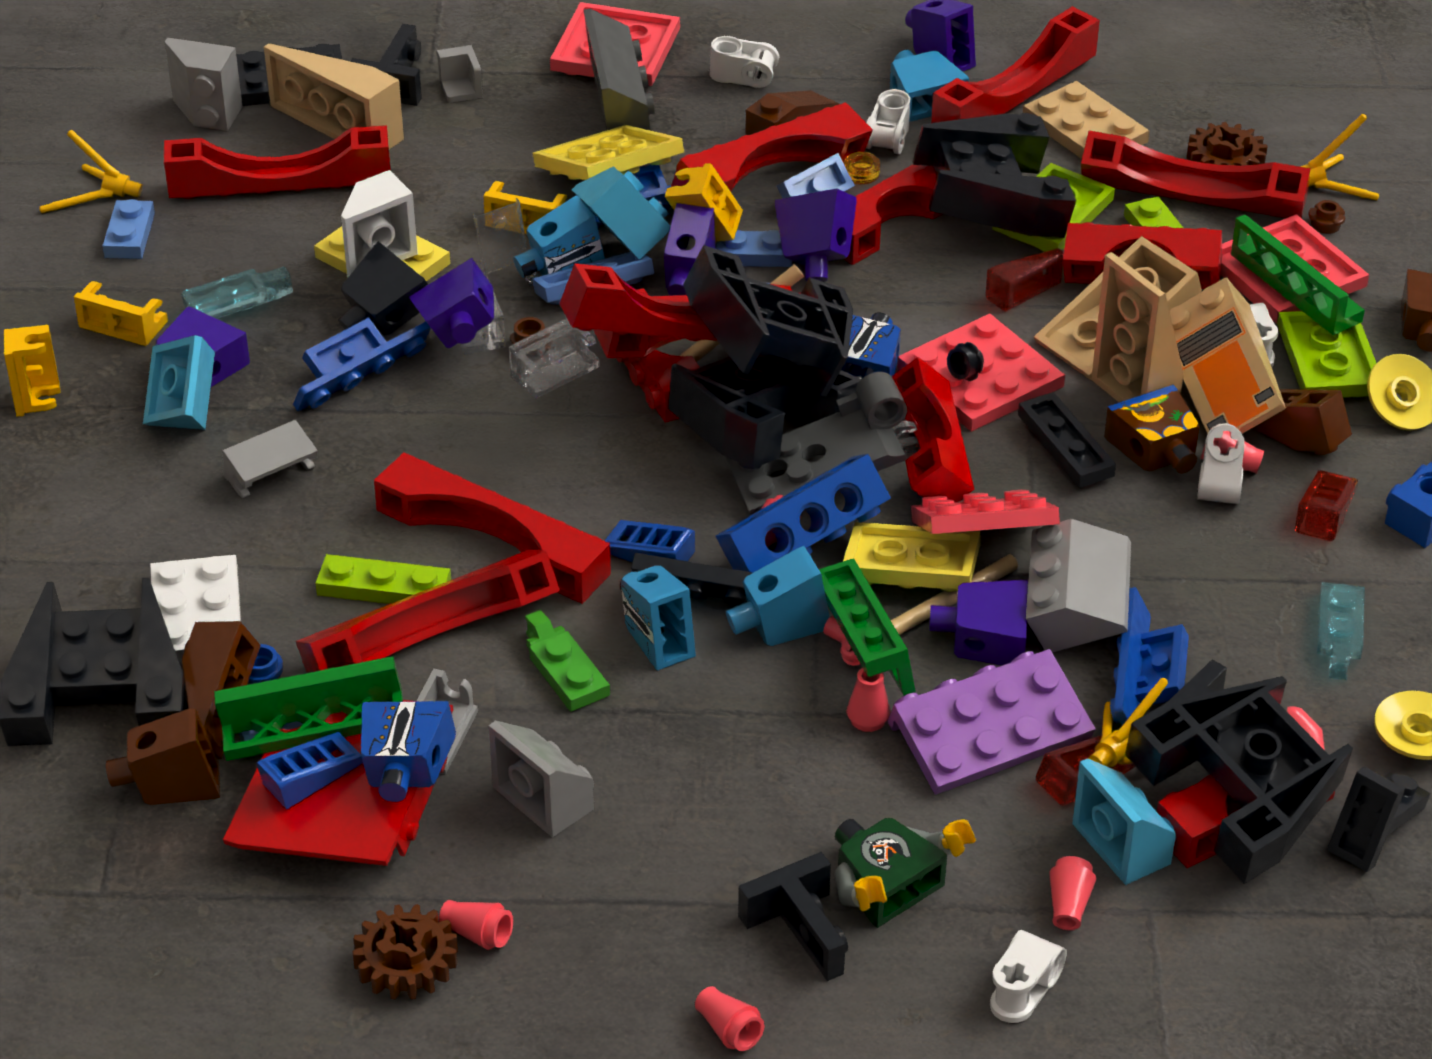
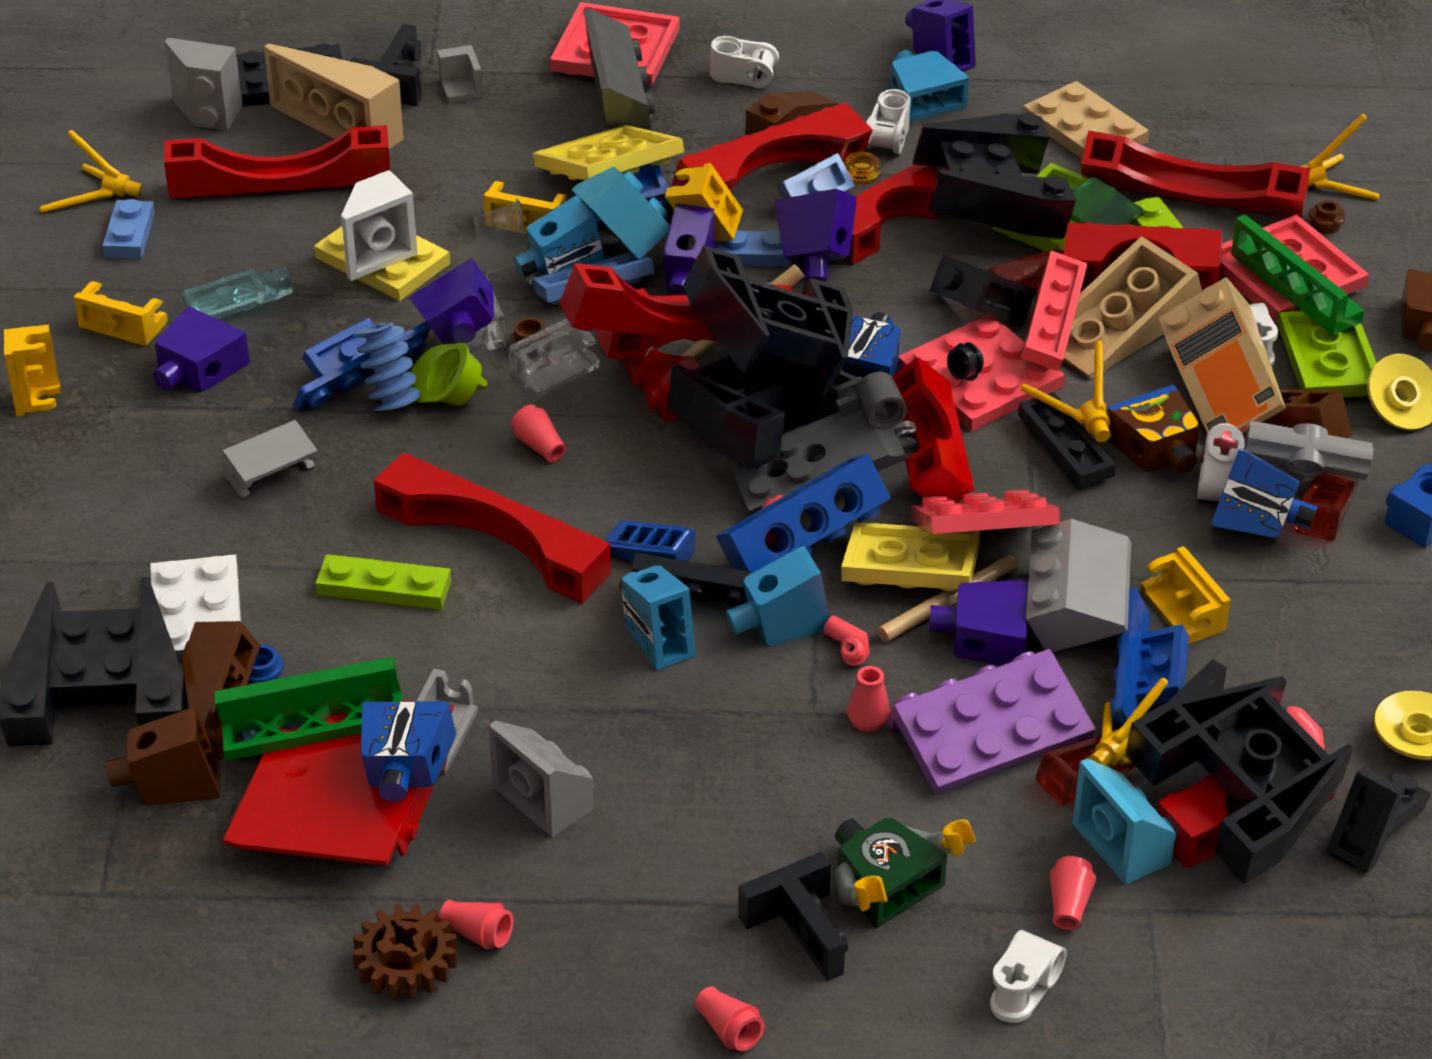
medium azure slope [143,335,215,430] -> none
blue slope [256,732,363,809] -> none
red arch [295,550,560,673] -> none
black torso [338,241,428,335] -> none
bright green hinge [525,610,610,712] -> none
green fence [819,558,916,696] -> none
red arch [931,6,1100,123] -> none
tan slope [1091,252,1184,402] -> none
reddish brown gear [1186,122,1268,166] -> none
clear light blue hinge [1317,582,1365,680] -> none
none -> medium blue piece [353,322,420,411]
none -> lime piece [410,342,488,406]
none -> coral cone [511,404,567,463]
none -> black bracket [929,255,1037,325]
none -> yellow plant [1020,341,1111,442]
none -> coral plate [1021,251,1087,371]
none -> clear green piece [1071,176,1144,225]
none -> yellow hinge [1140,546,1231,644]
none -> blue torso [1210,448,1318,538]
none -> light grey piece [1244,420,1374,480]

